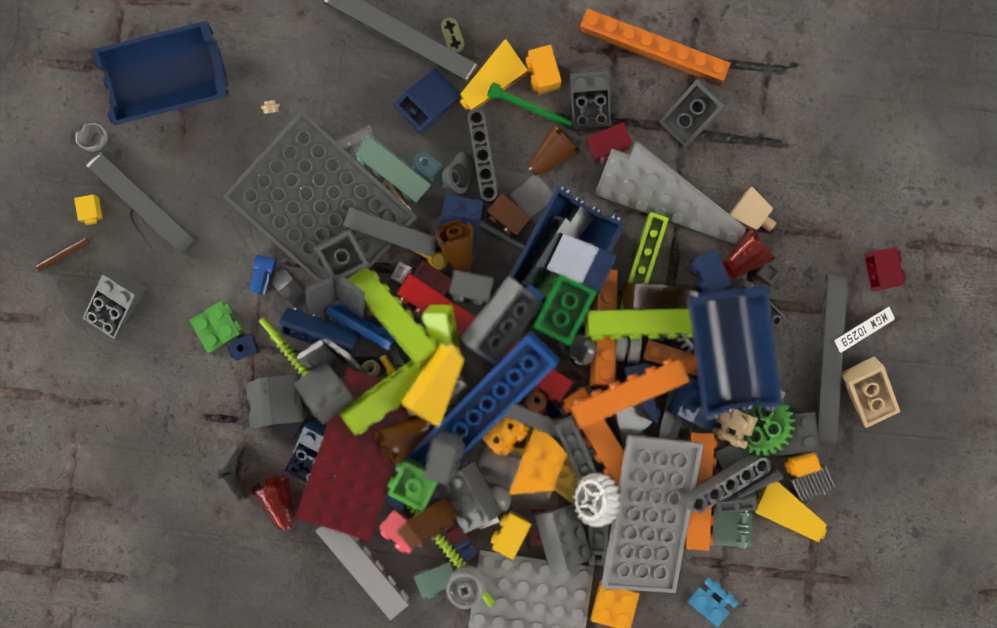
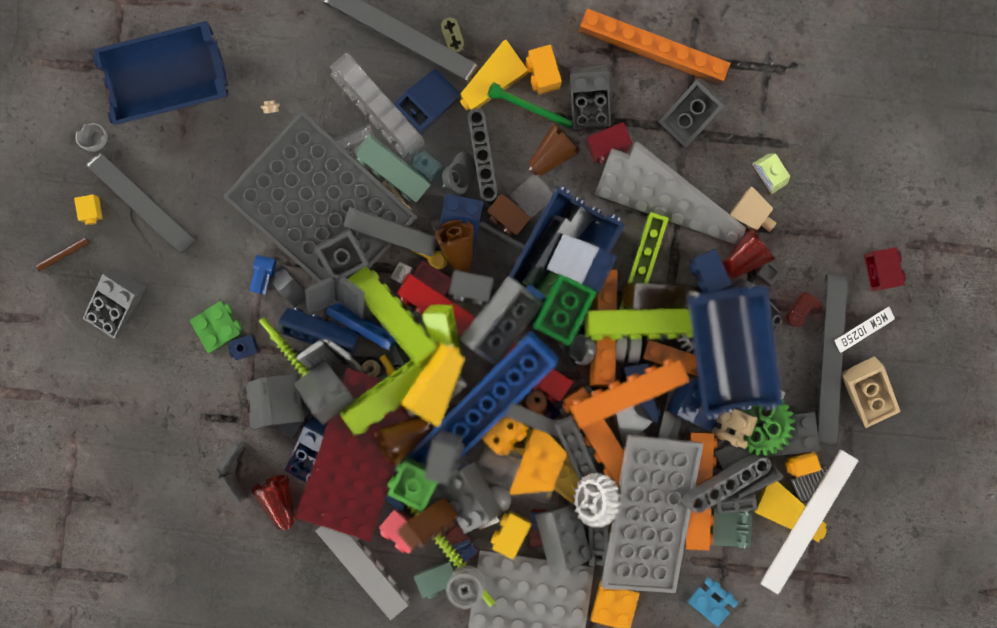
none -> clear brick [330,52,426,160]
none -> yellowish green torso [751,154,790,195]
none -> white tile [761,450,859,594]
none -> clear red leg [786,292,822,327]

